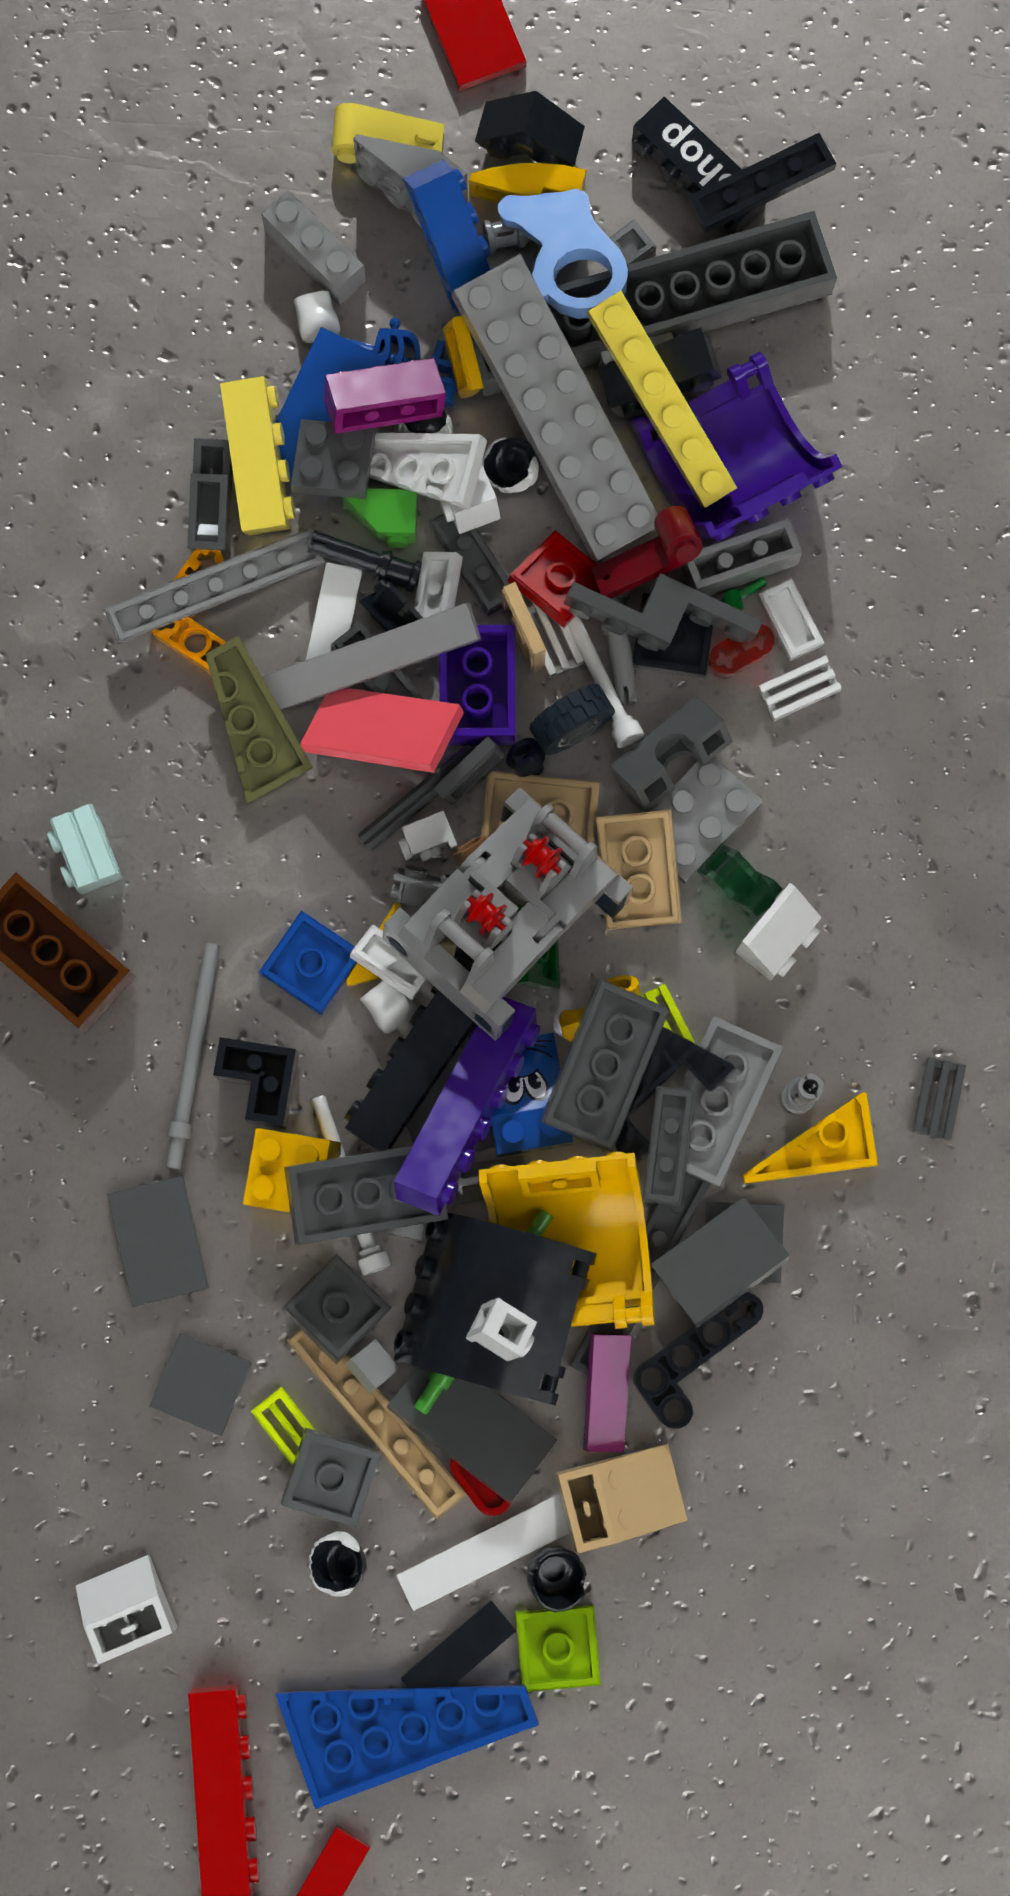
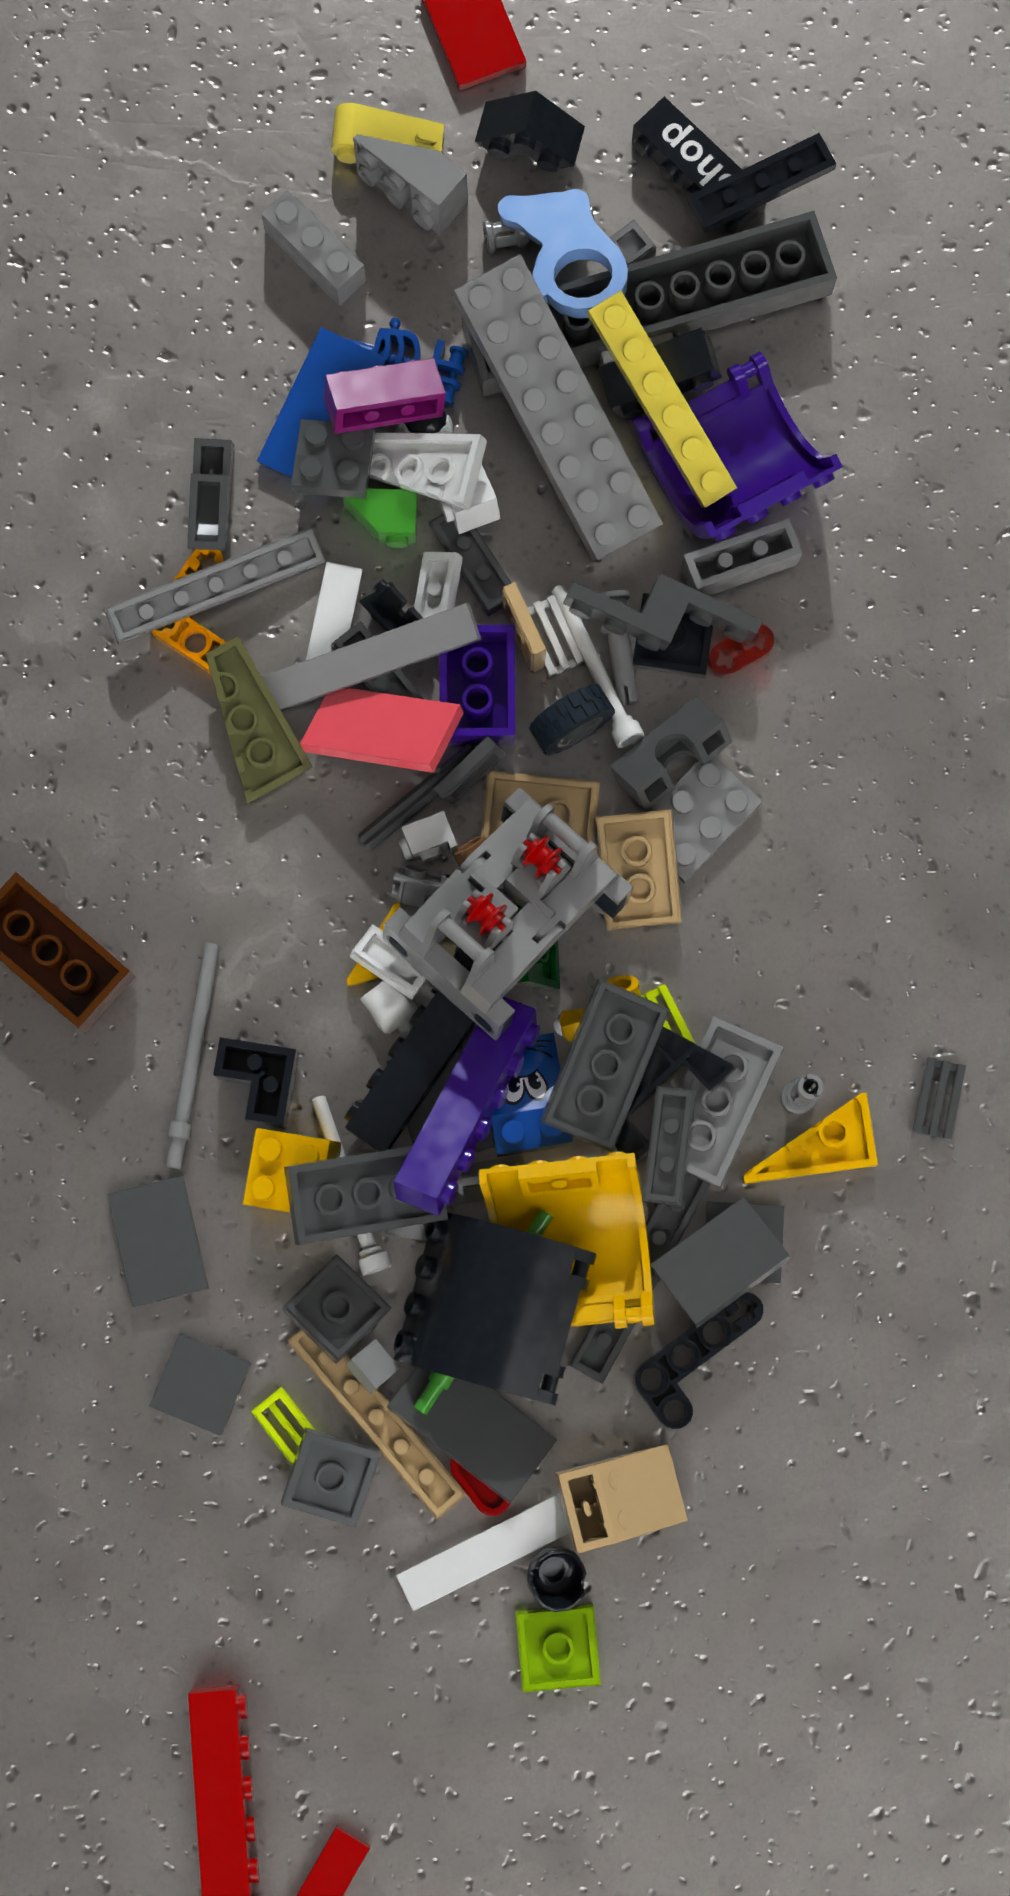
light aqua brick [47,804,123,894] -> none
white slope [75,1555,178,1665] -> none
light yellow brick [220,376,296,536] -> none
blue tile [258,910,357,1016] -> none
blue wing [275,1685,539,1809] -> none
white piece [293,291,341,343] -> none
black pin [307,530,422,594] -> none
black hair [309,1531,367,1597] -> none
black tile [401,1600,516,1689] -> none
blue brick [403,160,494,316] -> none
yellow tile [442,316,484,399] -> none
white brick [466,1298,537,1361] -> none
yellow slope [469,163,587,203] -> none
black hair [482,437,539,494] -> none
black tile [506,738,546,777] -> none
red tile [507,530,600,628] -> none
magenta tile [583,1333,631,1452] -> none
dark red door [591,506,703,599] -> none
clear green brick [696,843,783,918] -> none
green hand [720,577,767,611] -> none
white slope [735,883,822,981] -> none
white tile [757,578,824,661] -> none
white tile [758,655,842,722] -> none

